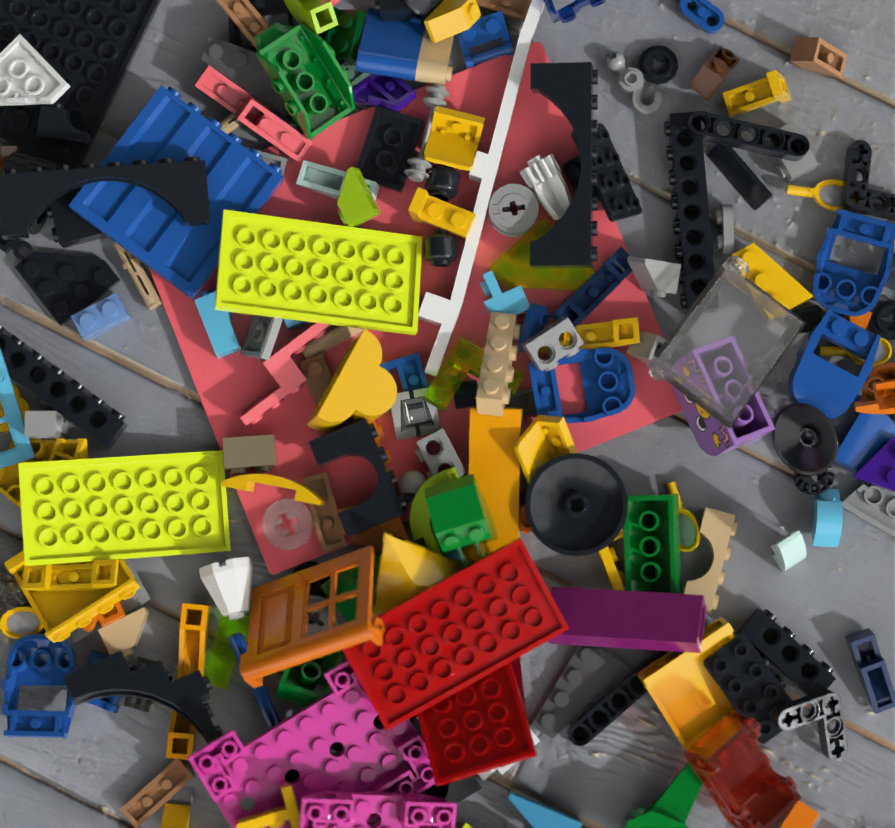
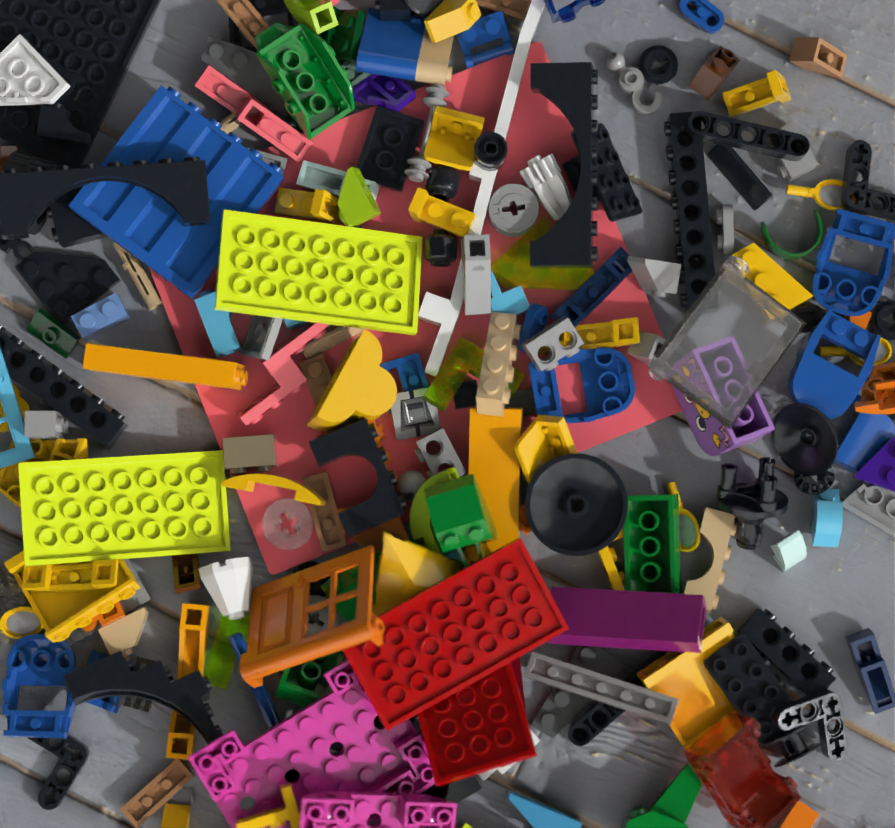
none -> dark green plate [26,308,81,359]
none -> black beam [26,734,89,810]
none -> light orange brick [83,343,248,391]
none -> reddish brown slope [172,554,205,594]
none -> yellow bracket [274,188,341,225]
none -> light grey slope [461,234,491,315]
none -> black wheel [474,132,508,171]
none -> light grey plate [524,652,679,725]
none -> black piece [716,457,789,550]
none -> green piece [760,209,823,260]
none -> black piece [763,723,821,767]

